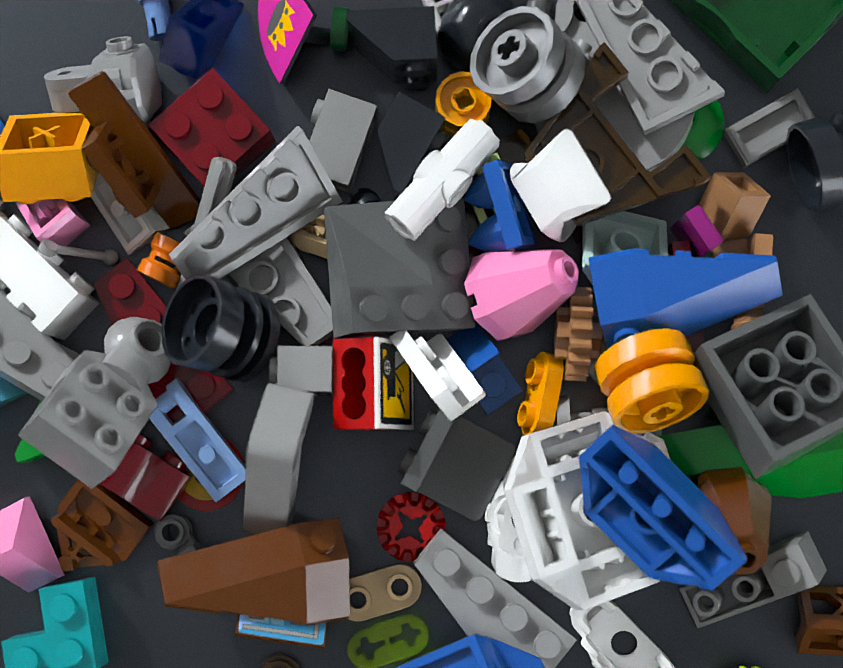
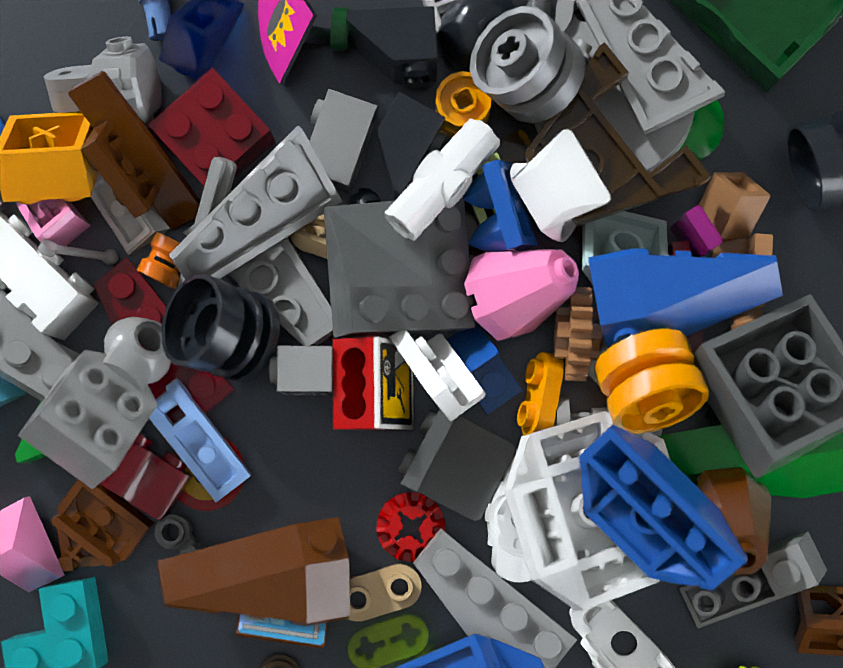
light grey beam [243,383,314,534] -> none
light grey tile [723,89,816,168] -> none

